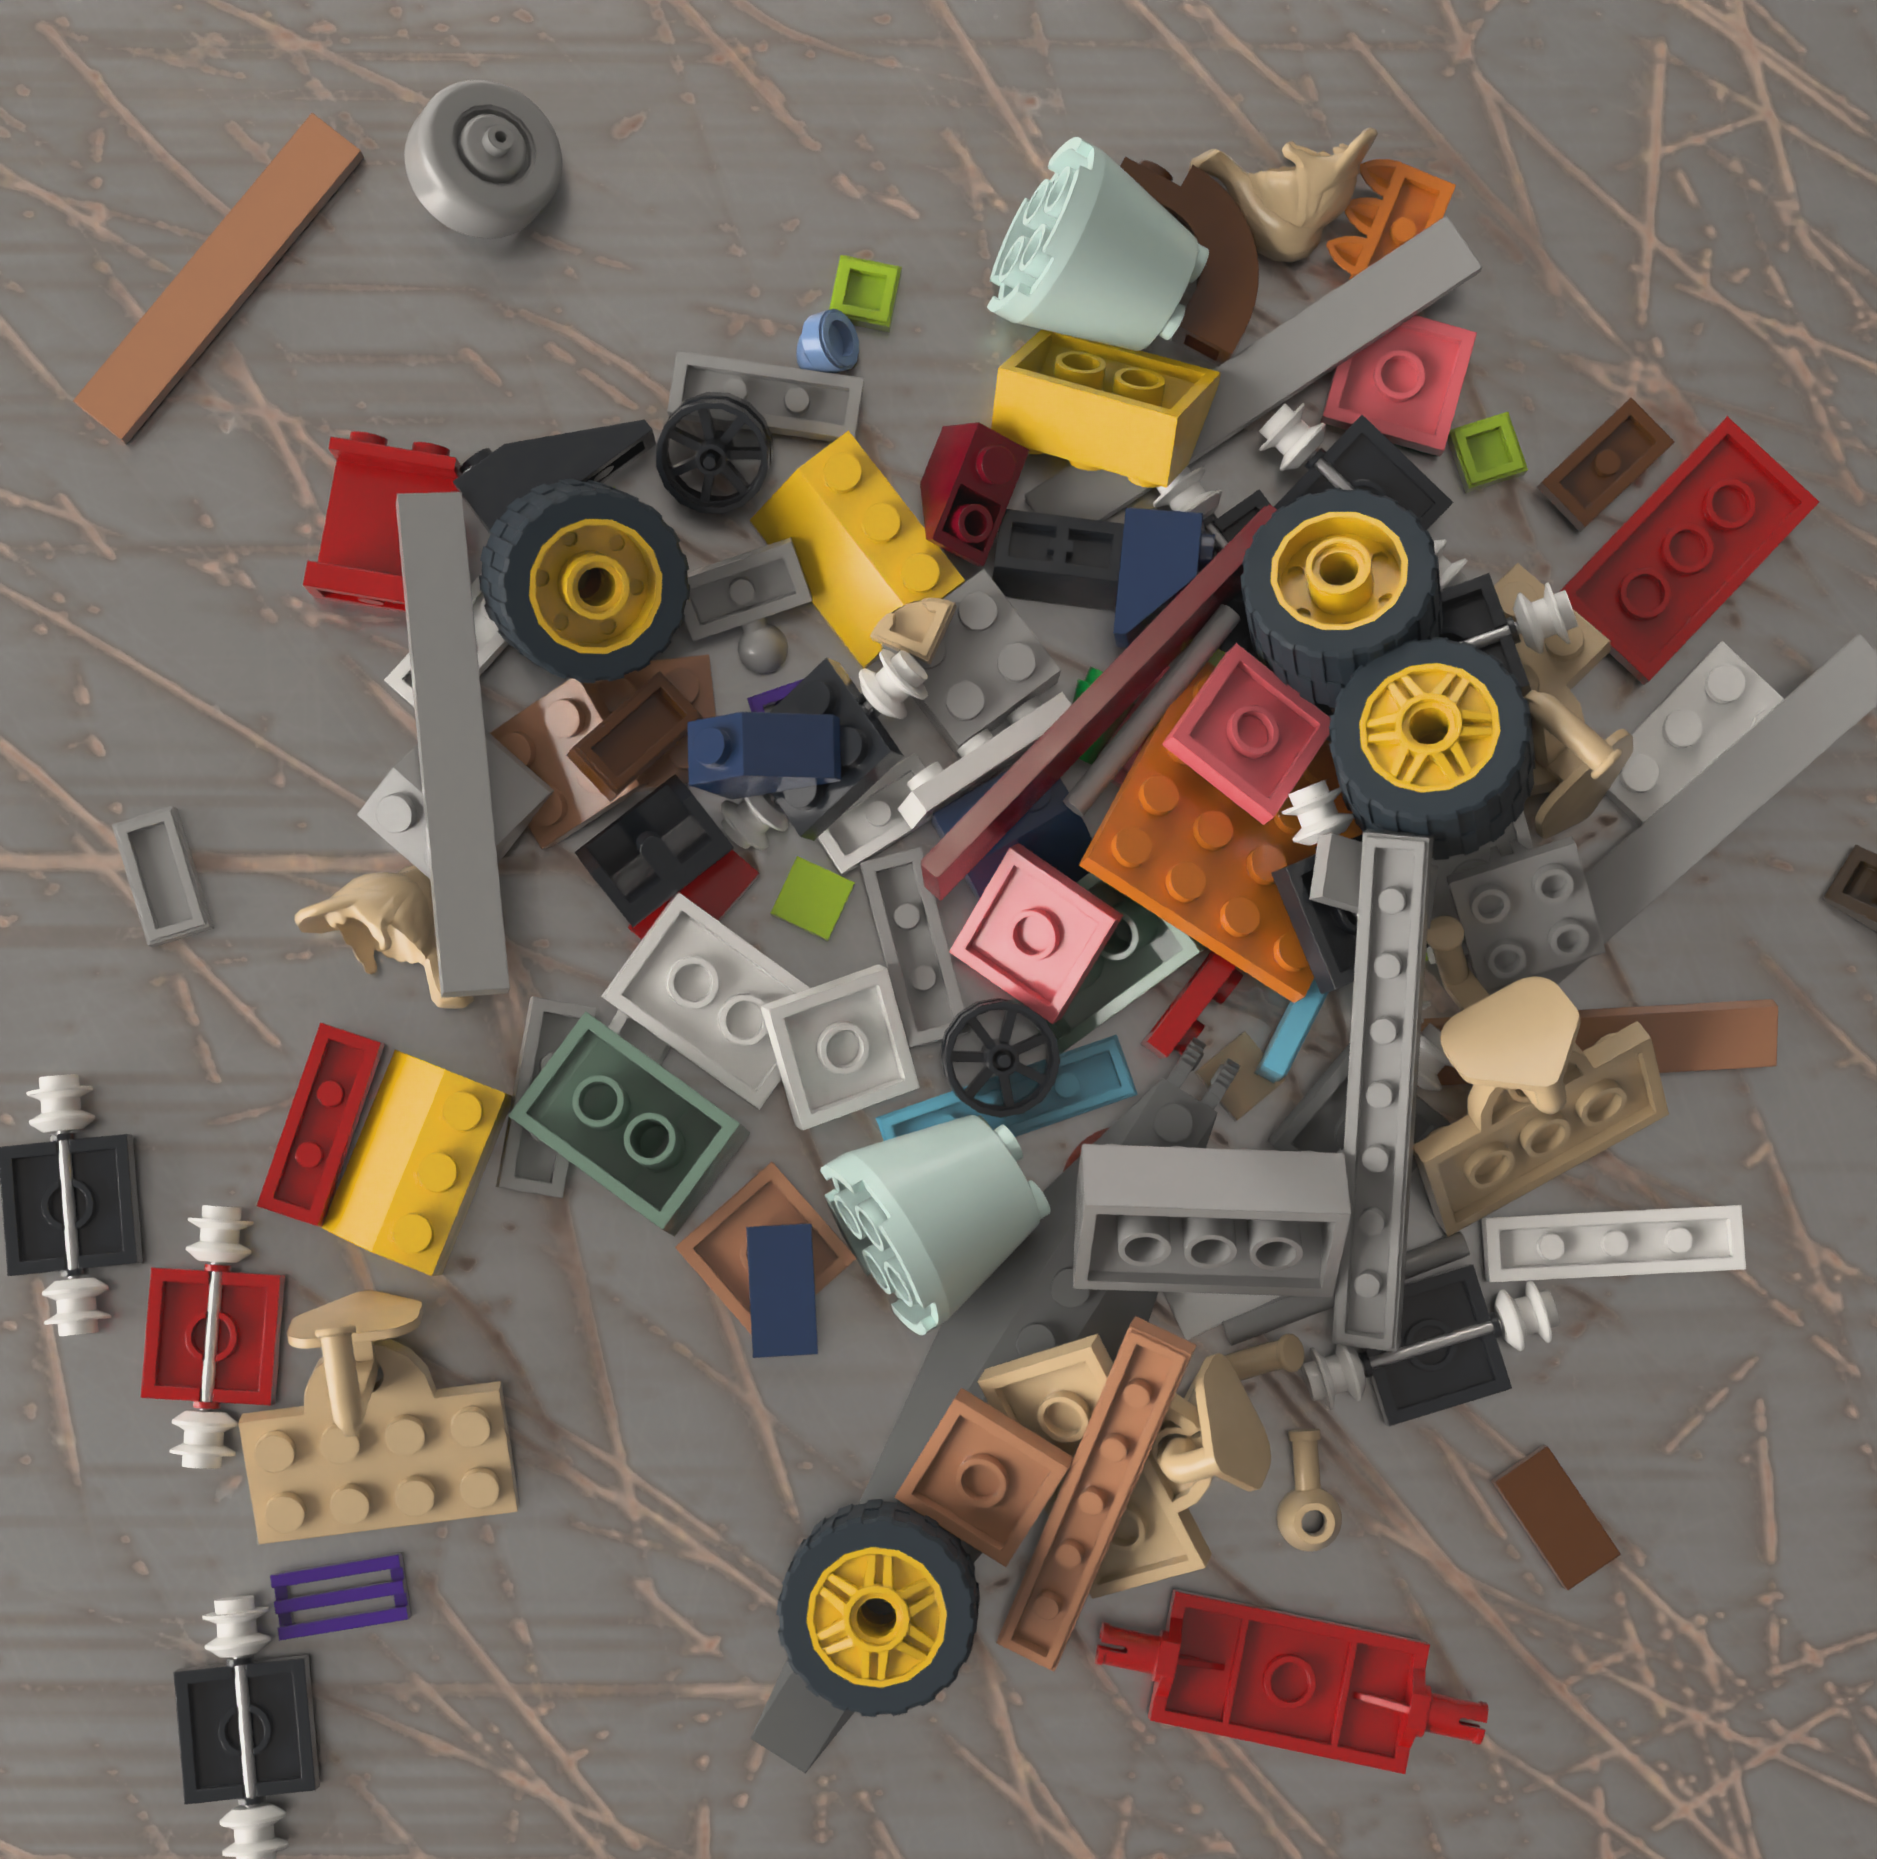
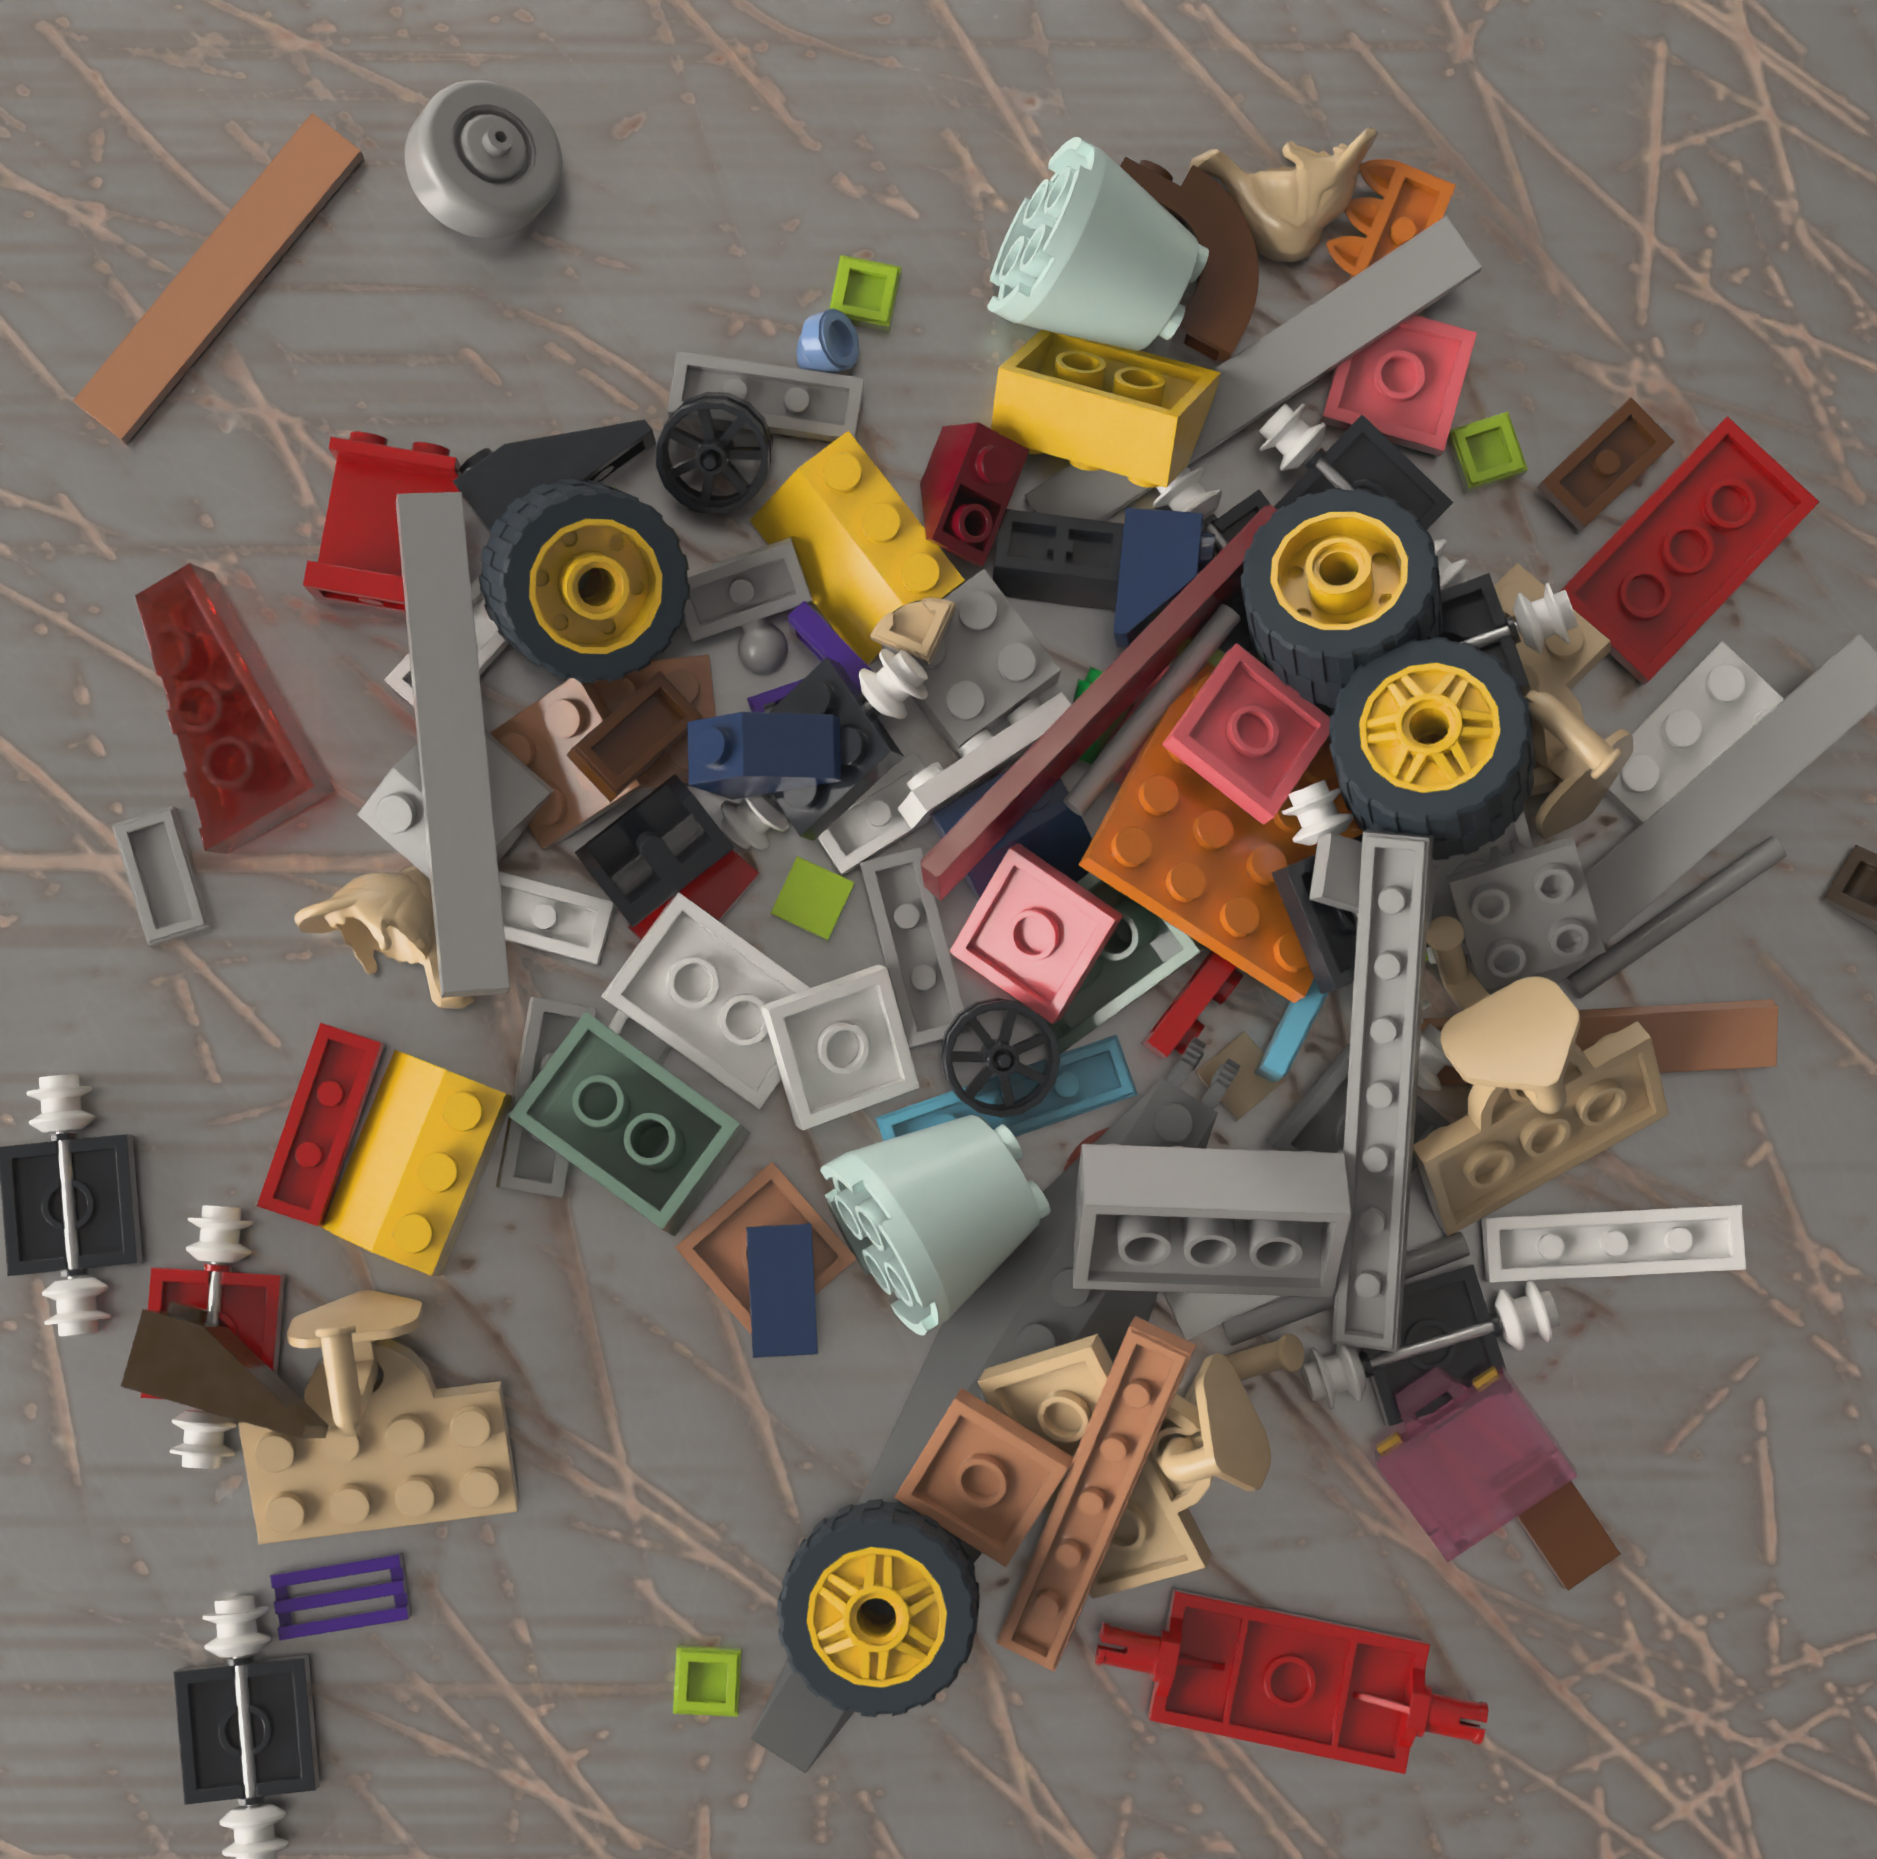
tan bar [1276,1428,1342,1552] -> none
none -> dark brown slope [121,1301,329,1439]
none -> clear red wedge [135,563,336,854]
none -> white plate [499,871,615,965]
none -> lime tile [673,1645,742,1717]
none -> dark purple tile [788,601,874,694]
none -> clear pink piece [1375,1365,1577,1562]
none -> light grey bar [1566,836,1787,999]

